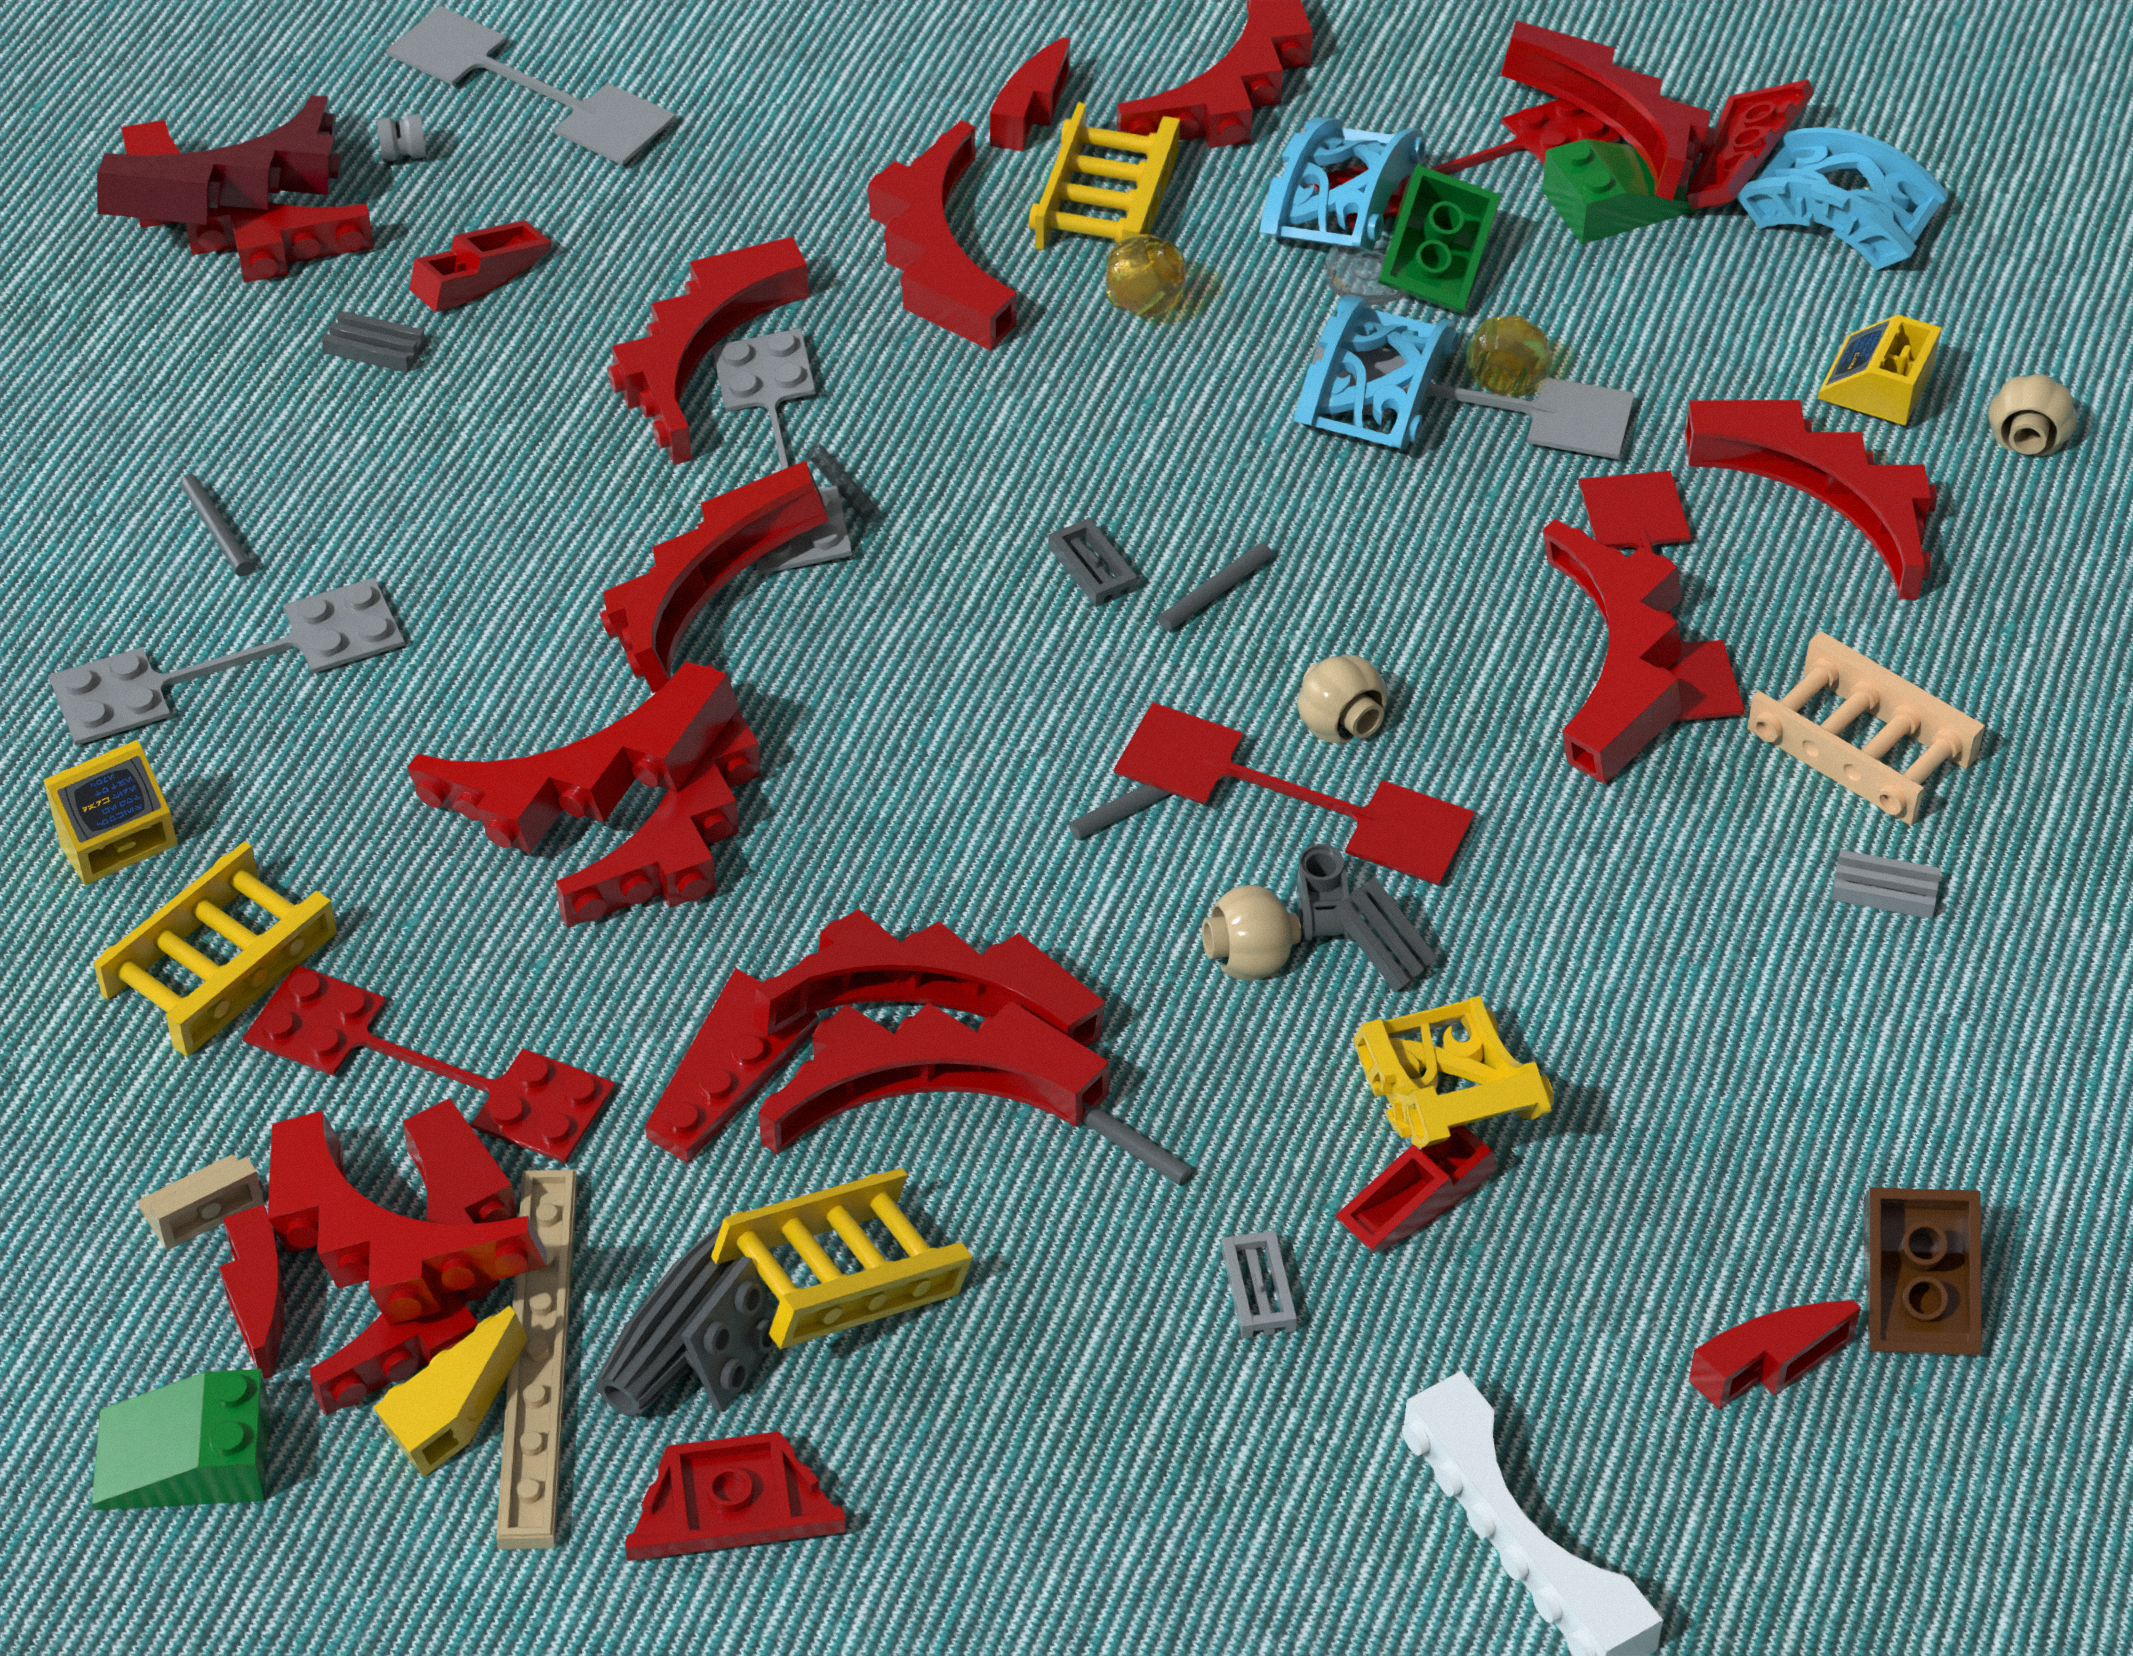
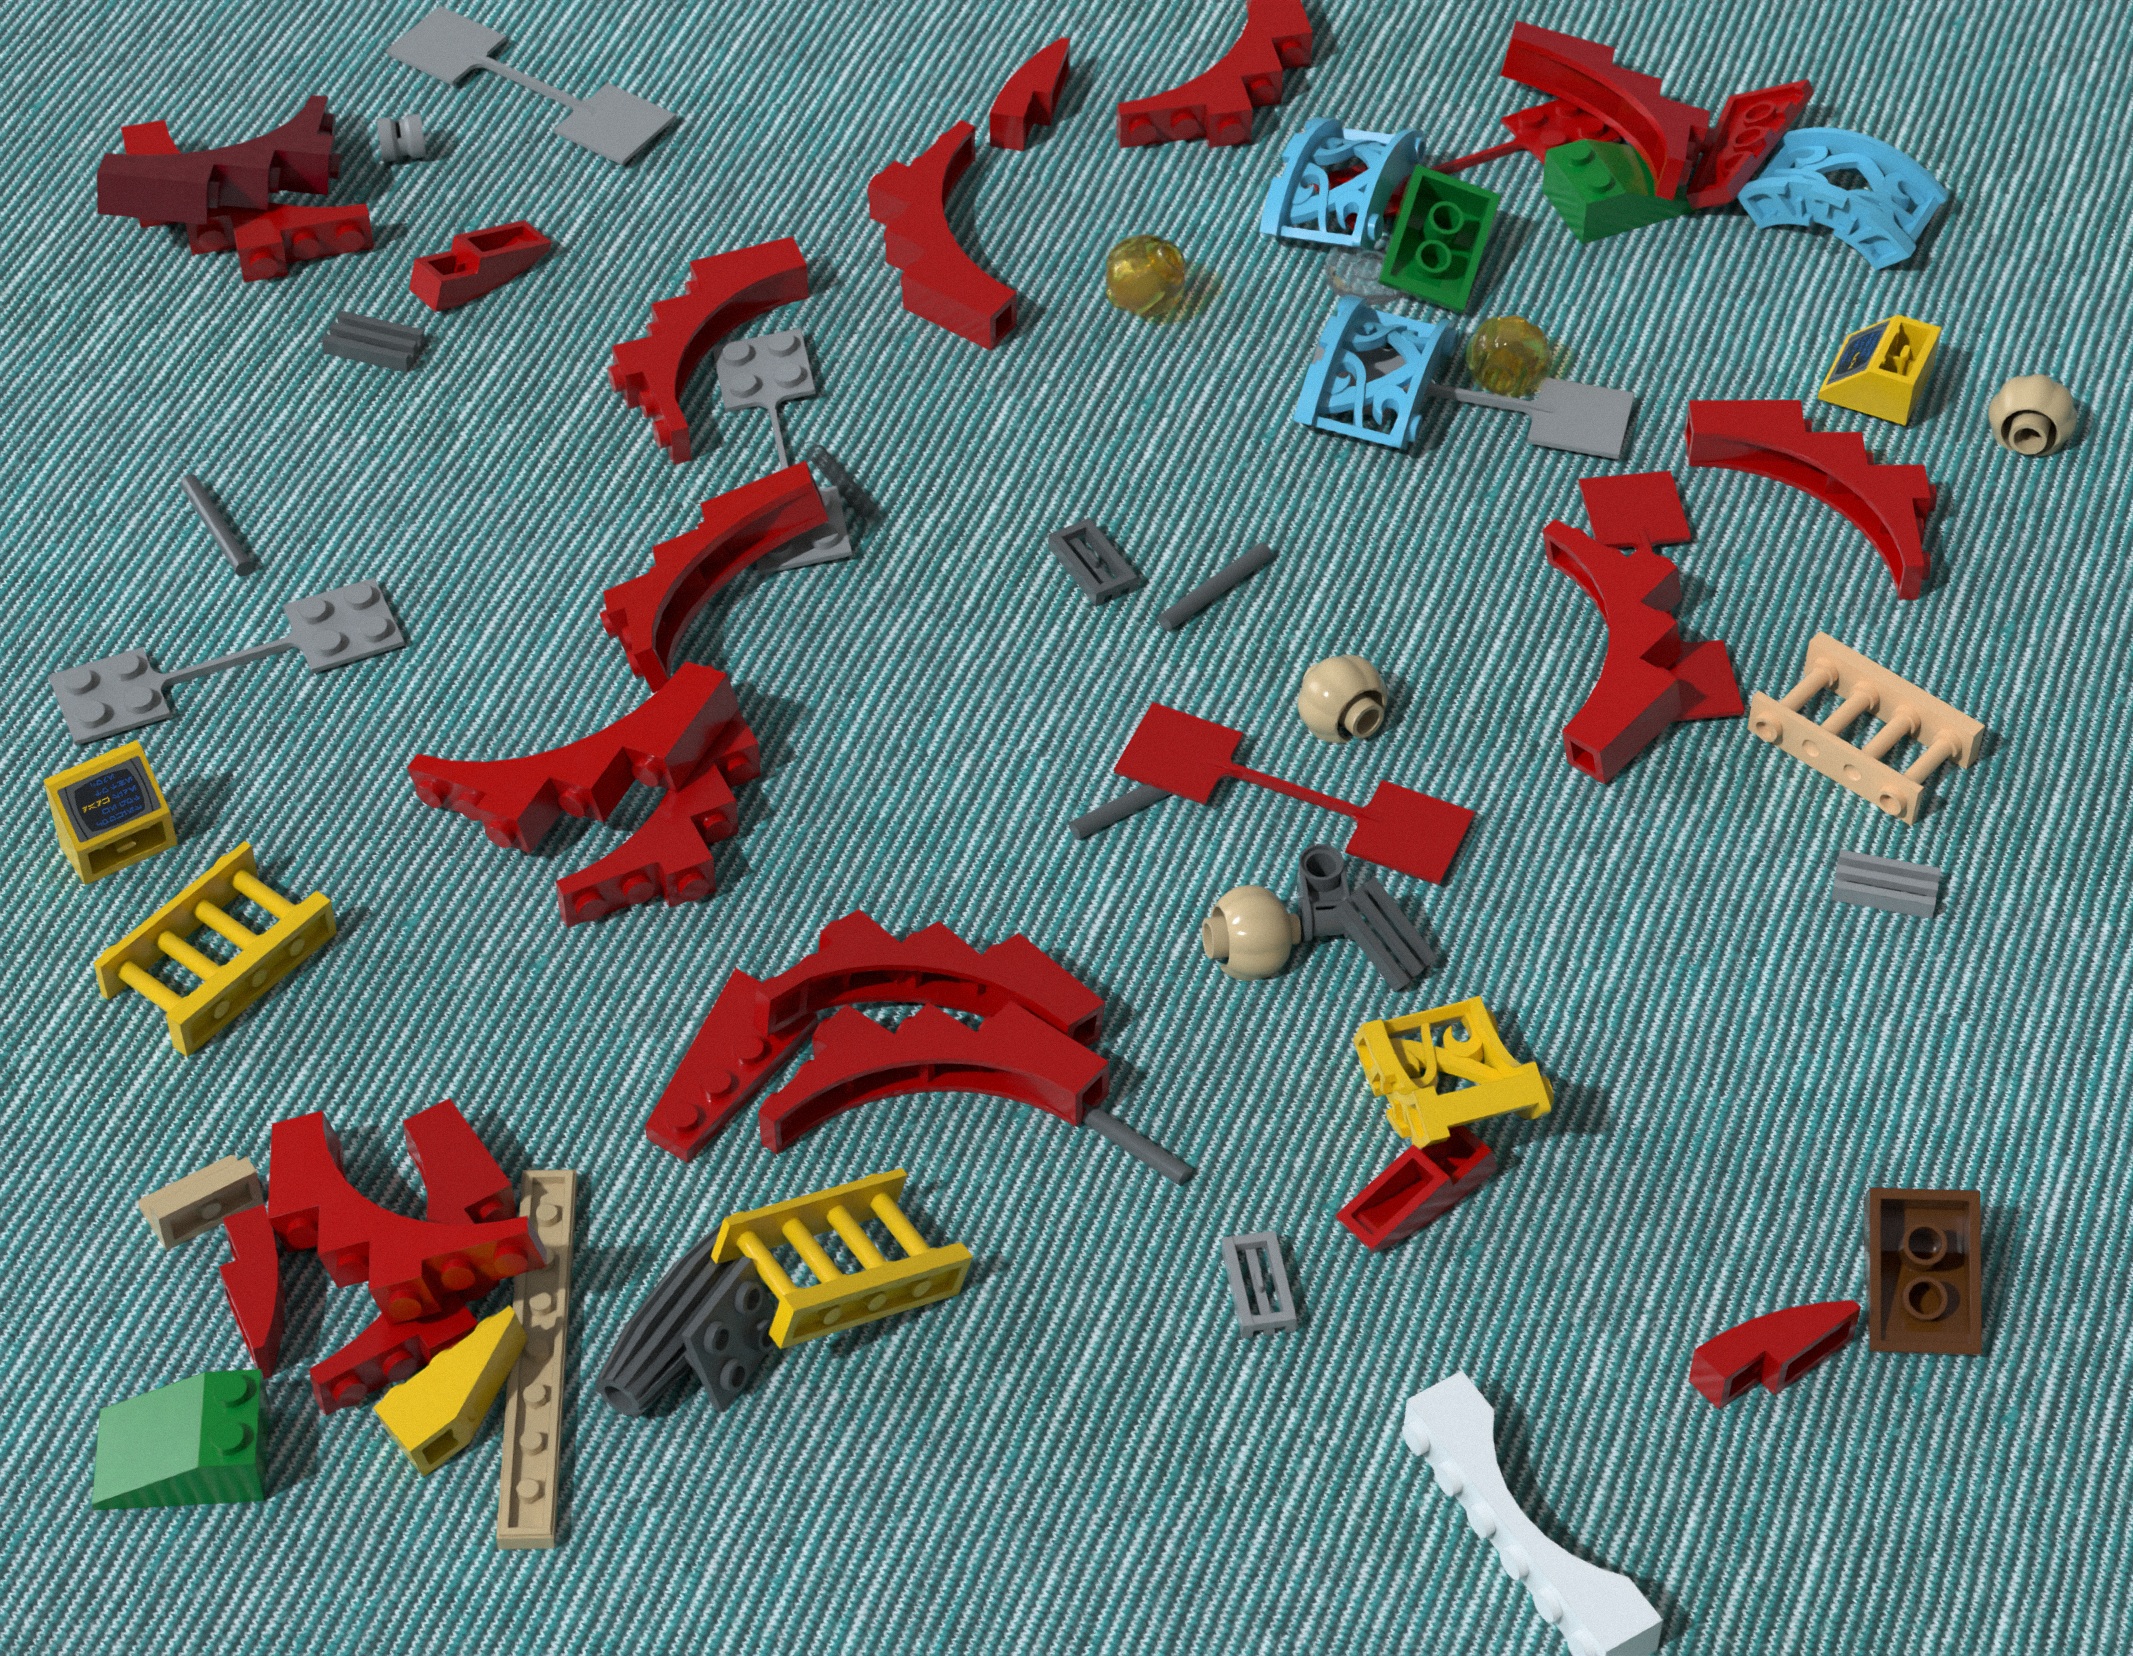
red hinge [242,964,615,1163] -> none
red wing [625,1431,846,1561] -> none
yellow fence [1029,102,1180,266] -> none

